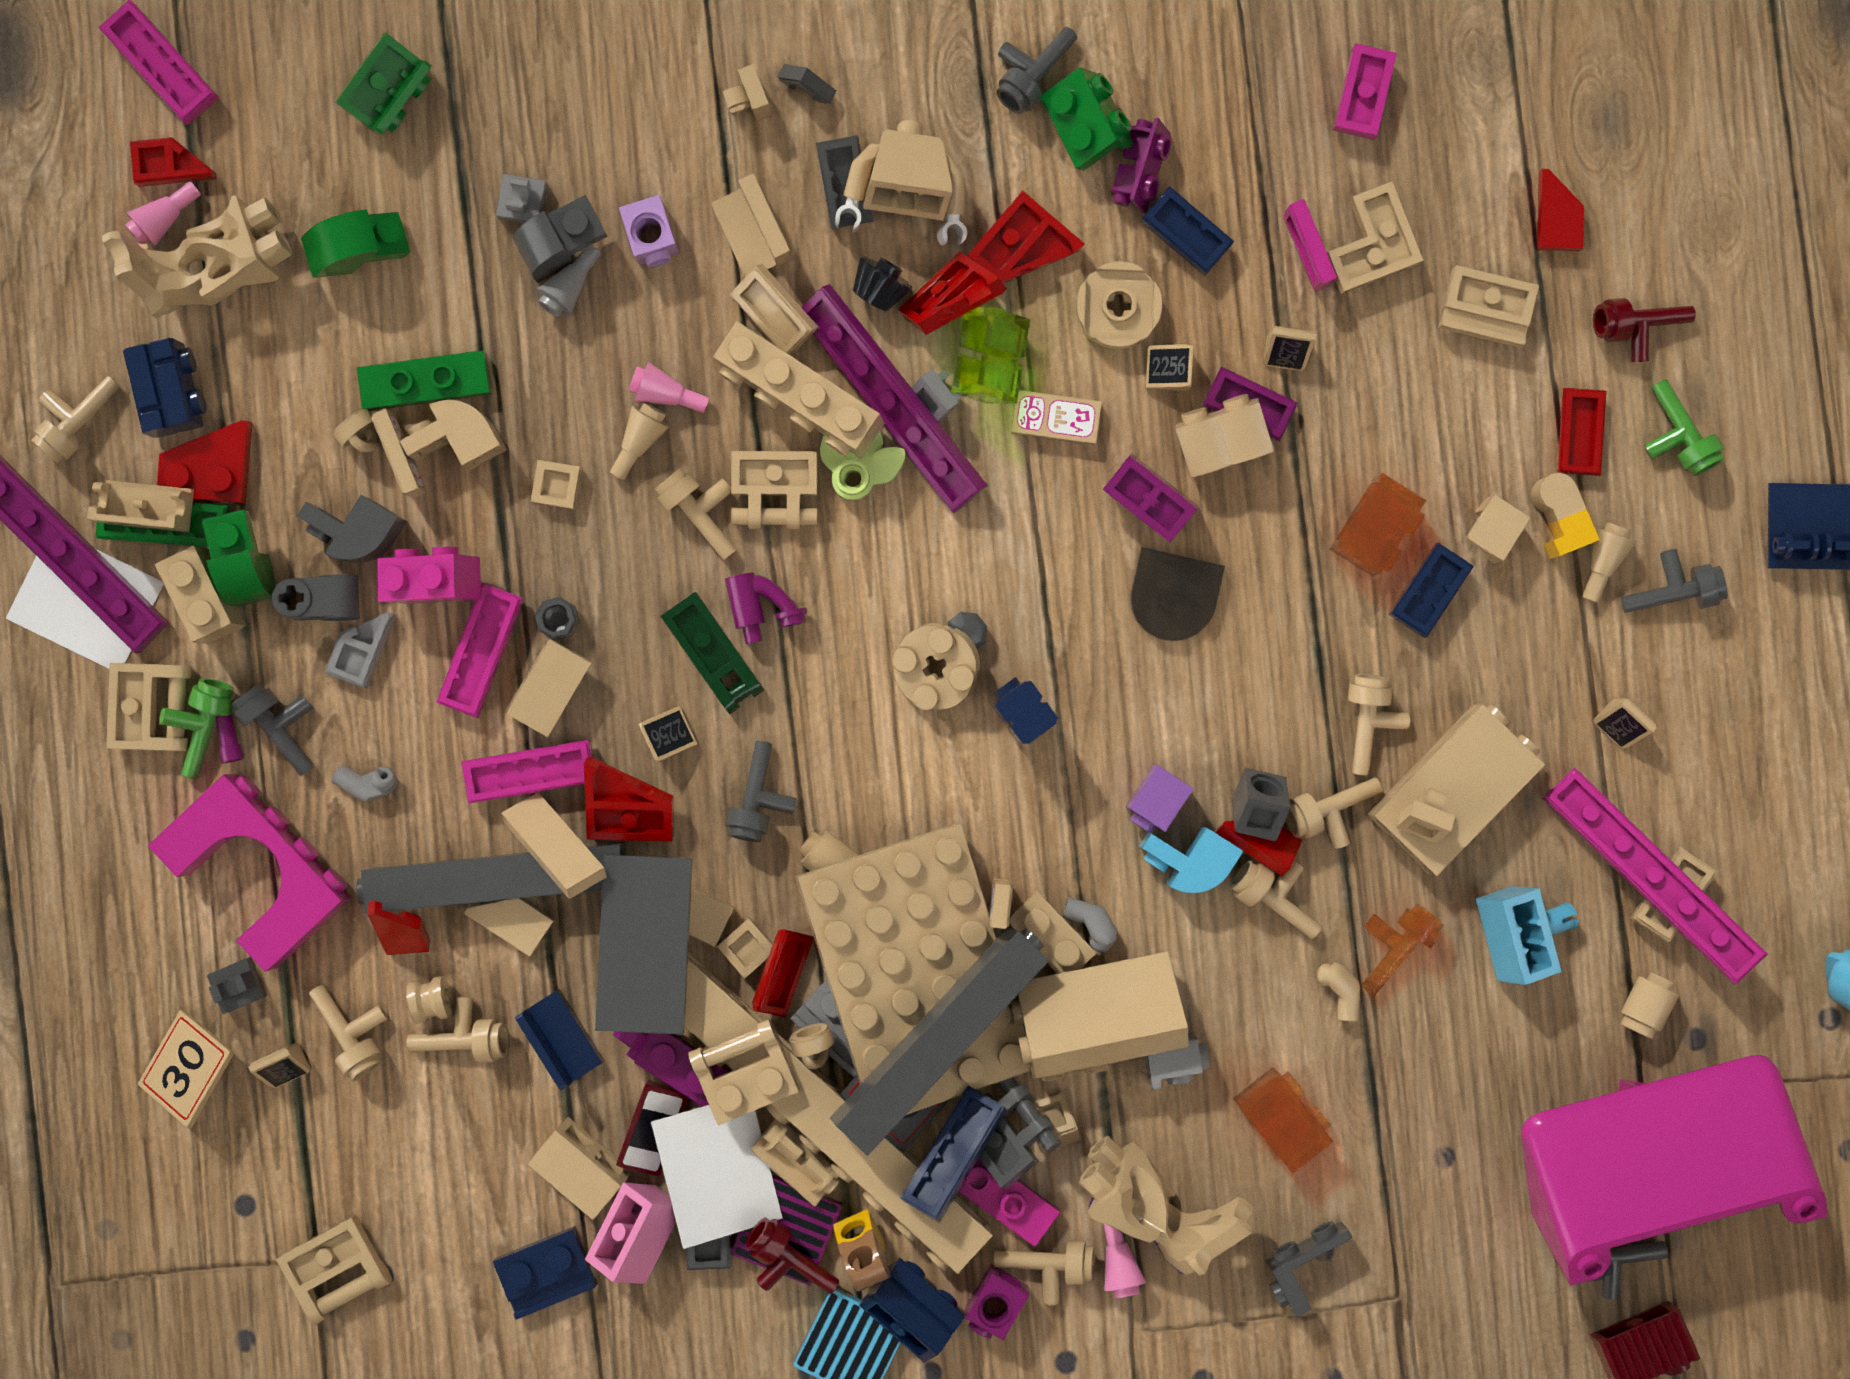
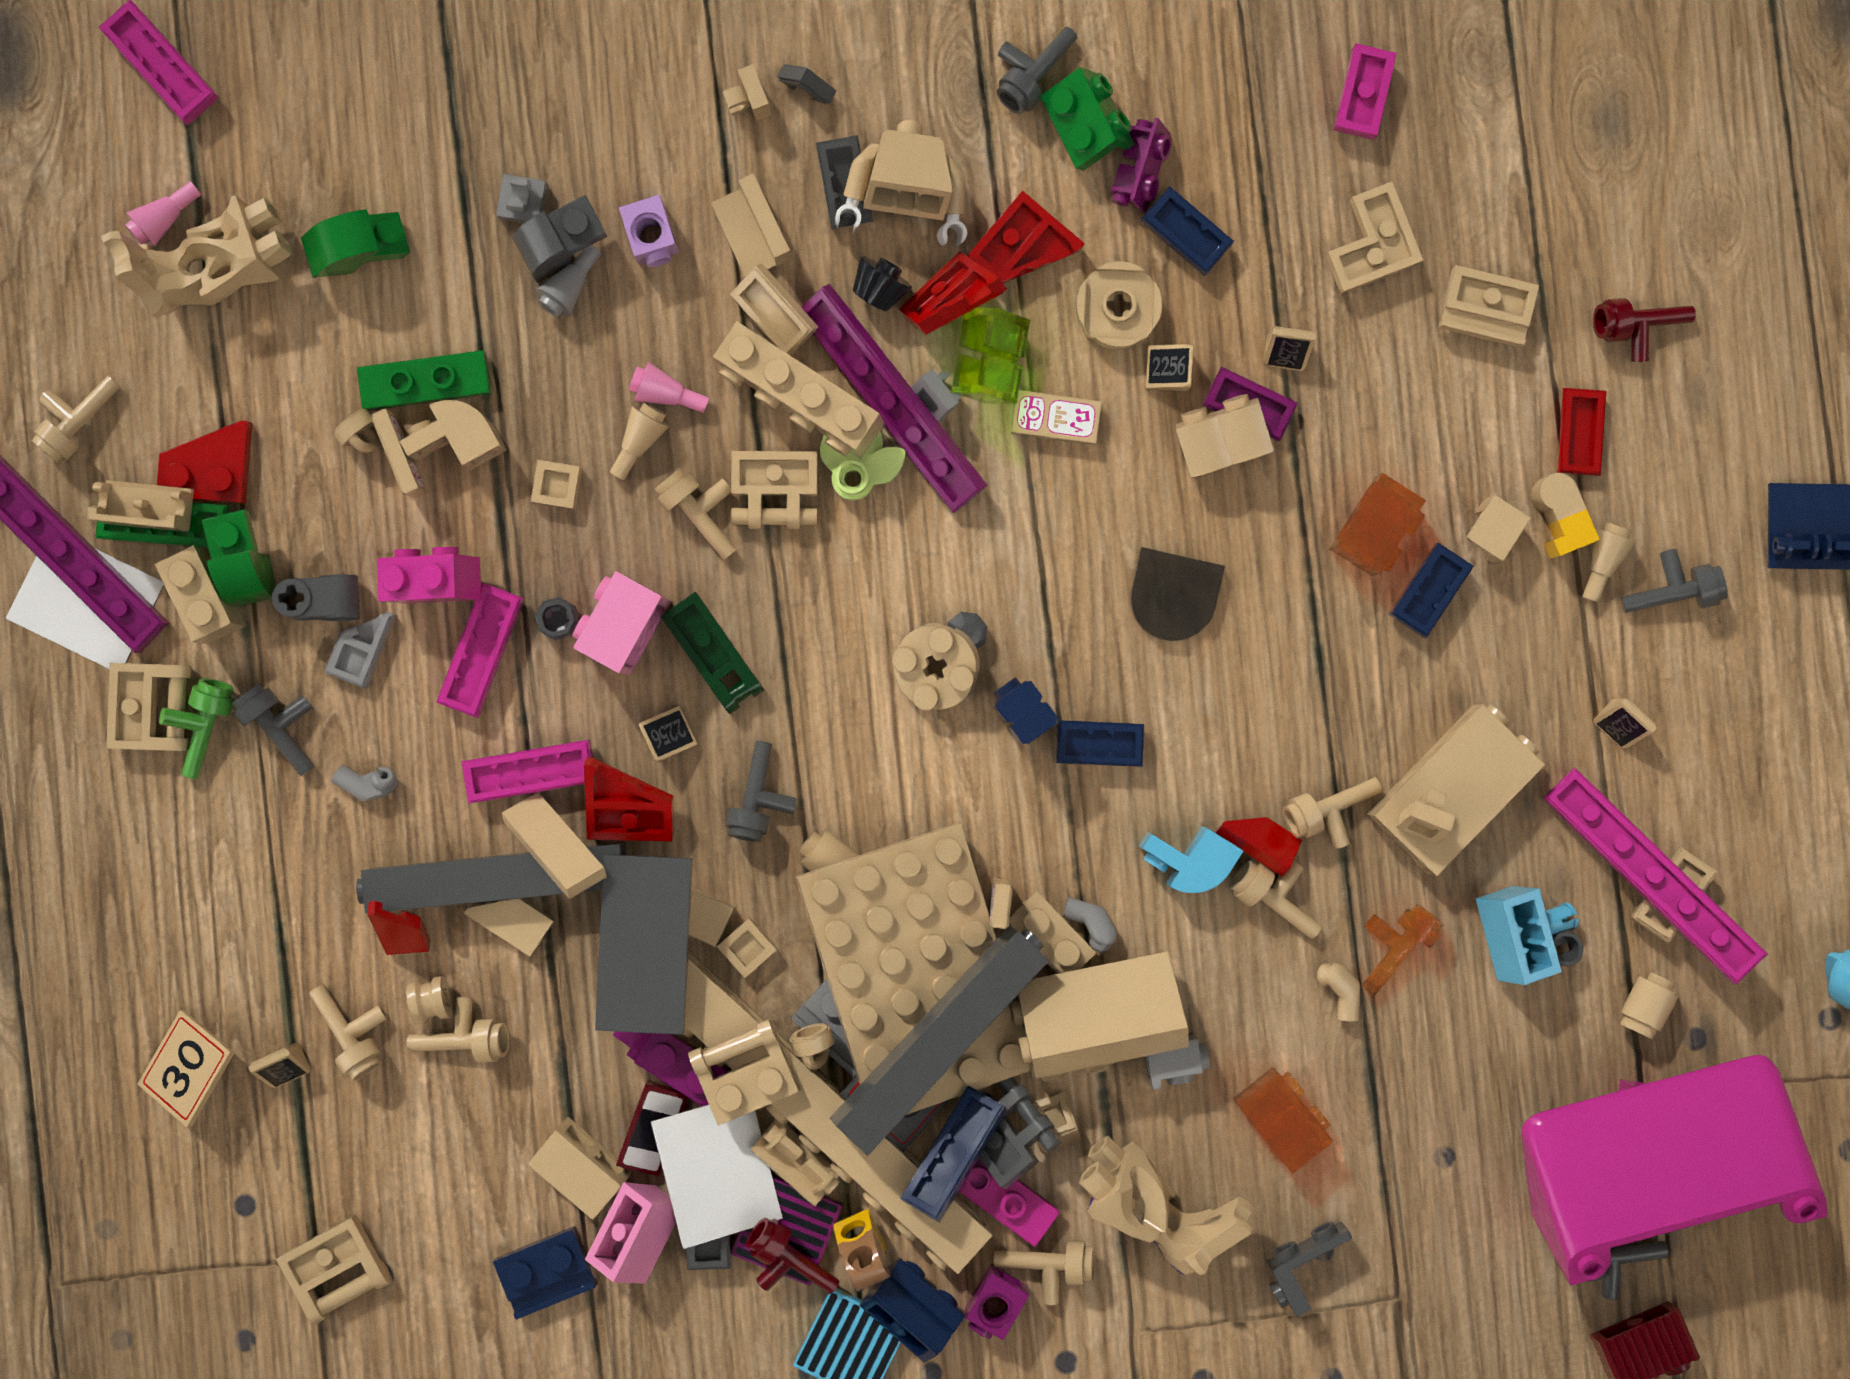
dark blue brick [123,338,207,438] -> none
red tile [130,137,217,187] -> none
dark pink arch [148,774,352,972] -> none
dark grey tile [206,957,267,1014] -> none
magenta piece [215,713,244,764] -> none
dark grey brick [297,495,407,563] -> none
green bracket [334,32,432,135] -> none
tan hinge [506,637,591,737] -> none
dark blue panel [515,989,605,1091] -> none
magenta plant [725,572,808,644] -> none
red tile [752,929,814,1017] -> none
magenta hinge [1103,453,1198,543] -> none
bright pink cone [1103,1224,1146,1298] -> none
medium lavender brick [1126,764,1194,833] -> none
dark grey brick [1232,768,1290,841] -> none
dark pink tile [1283,199,1337,292] -> none
tan piece [1347,674,1410,775] -> none
red tile [1537,169,1584,252] -> none
bright green piece [1644,379,1725,476] -> none
none -> bright pink brick [572,571,672,676]
none -> dark blue plate [1056,720,1144,767]
none -> dark grey hinge [1552,932,1583,967]

